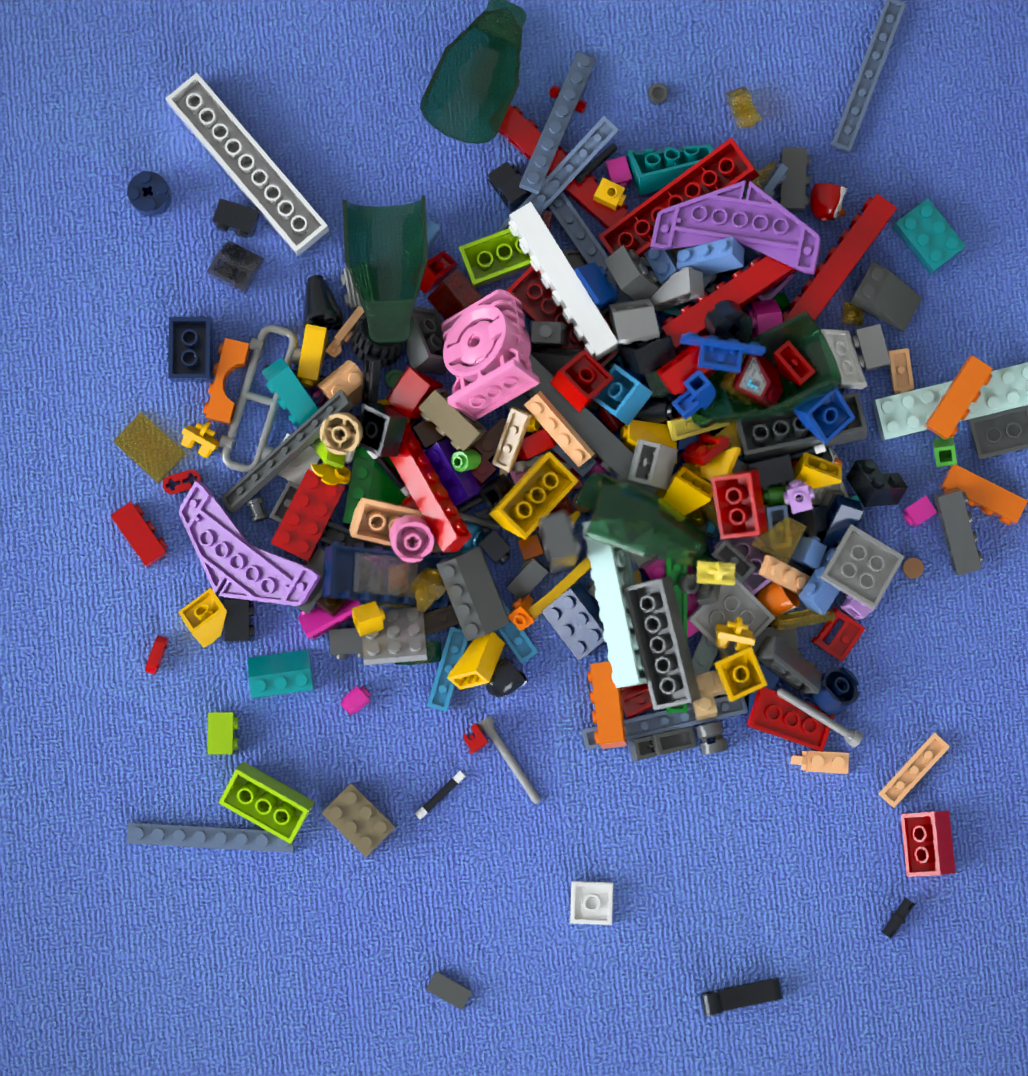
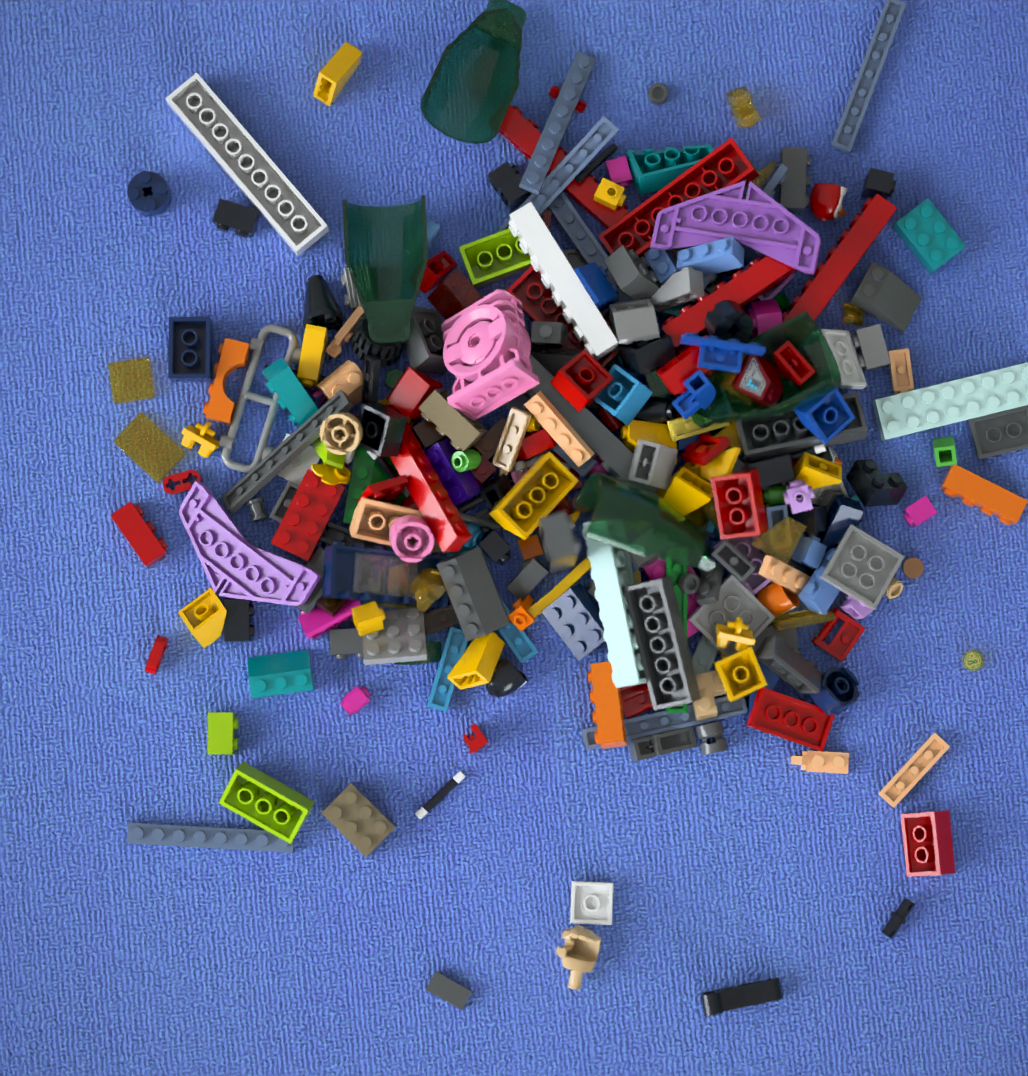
clear smoke slope [207,240,265,295] -> none
light grey piece [476,716,540,804] -> none
light yellow hips [697,561,735,586] -> none
light grey piece [777,688,863,747] -> none
orange brick [924,355,993,440] -> none
dark grey brick [933,487,983,576] -> none
none -> clear yellow tile [108,357,155,404]
none -> yellow slope [313,42,363,107]
none -> red plate [357,475,408,504]
none -> tan piece [556,925,601,990]
none -> black brick [861,168,896,199]
none -> tan tile [884,577,903,599]
none -> clear yellow tile [962,650,984,671]

